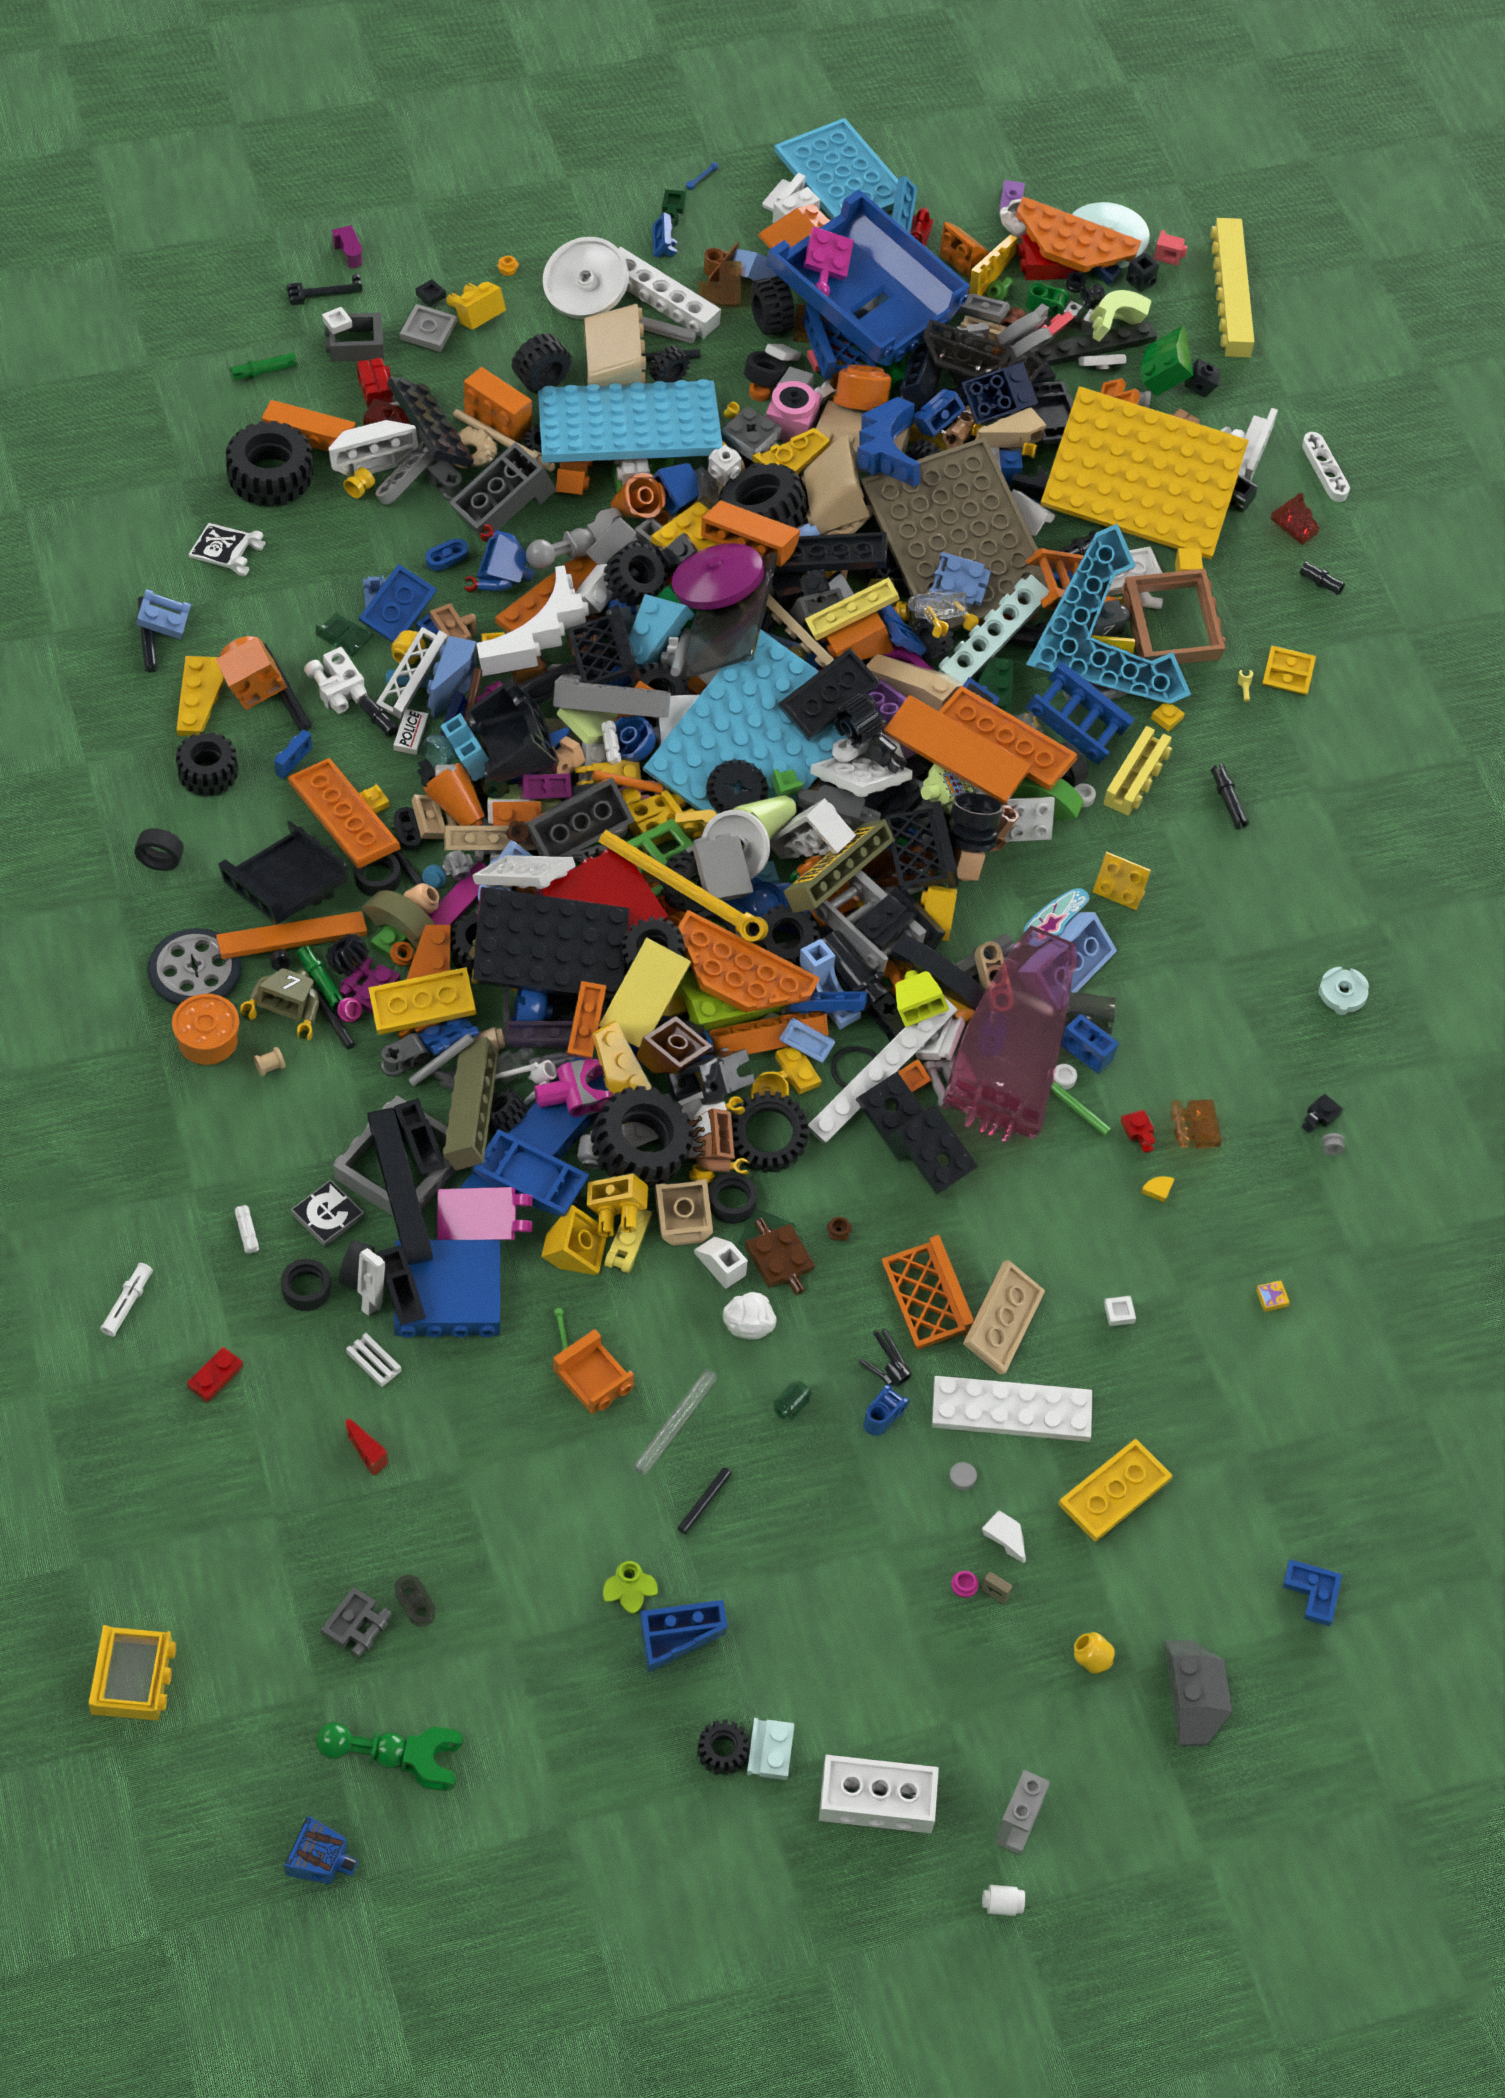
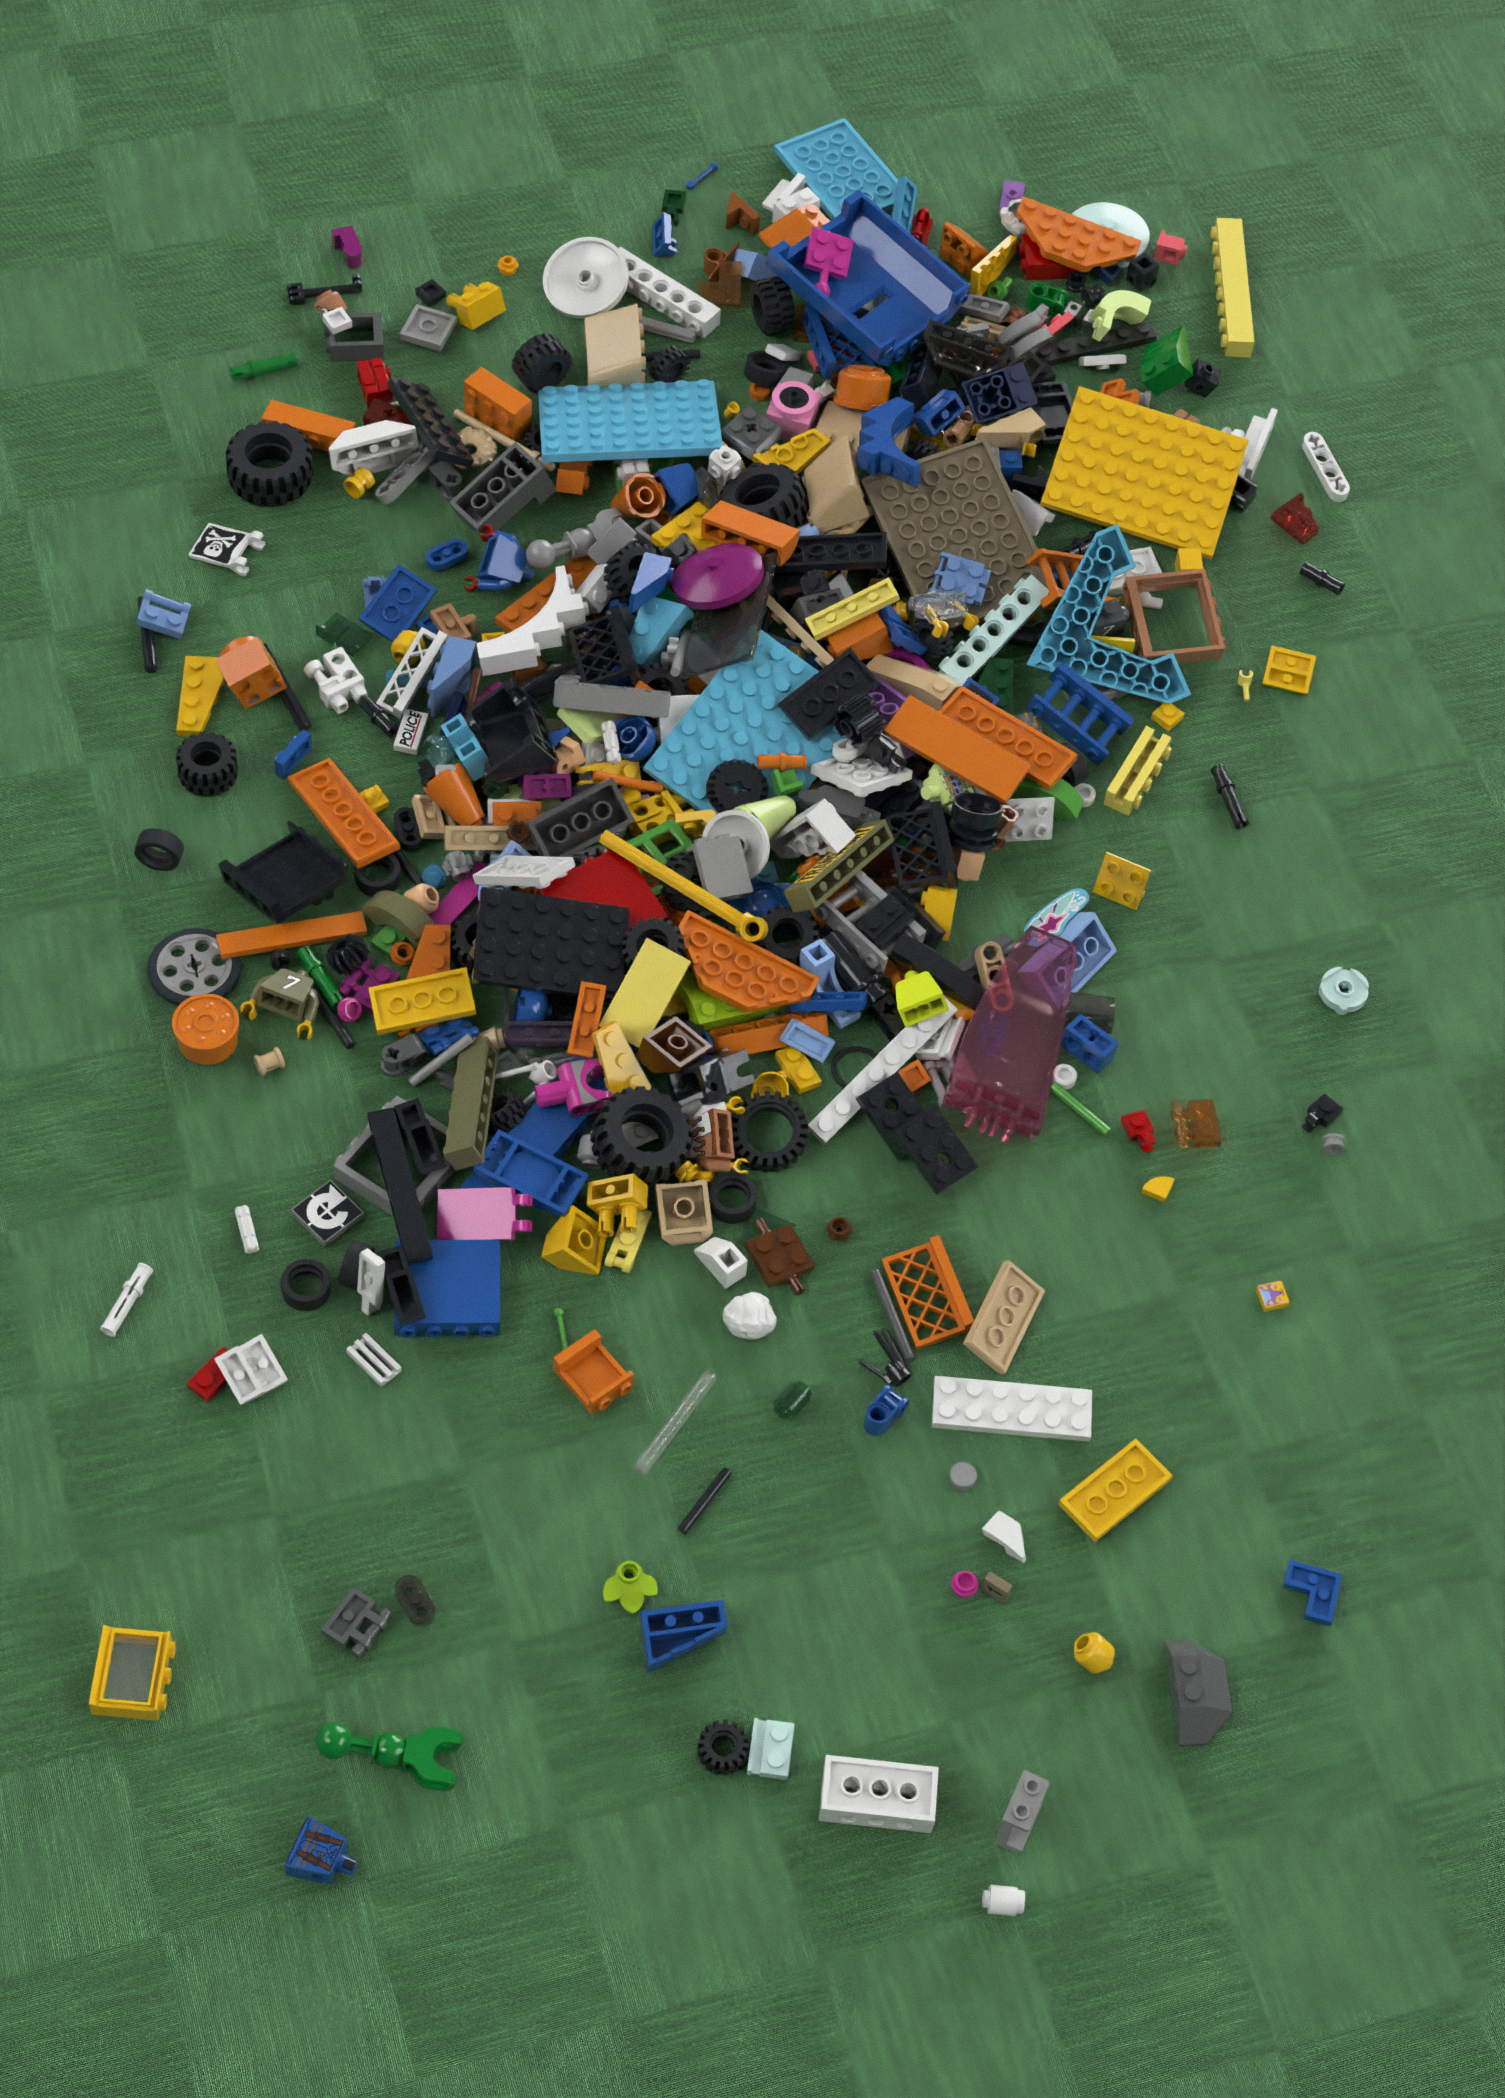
red slope [345,1418,388,1476] -> none
white plate [1104,1296,1136,1326] -> none
none -> white slope [214,1334,288,1405]
none -> nougat head [315,289,347,318]
none -> slope [628,552,674,613]
none -> yellow plate [675,1160,698,1183]
none -> dark orange slope [726,192,760,235]
none -> orange pin [757,752,807,772]
none -> dark grey bar [870,1269,915,1363]

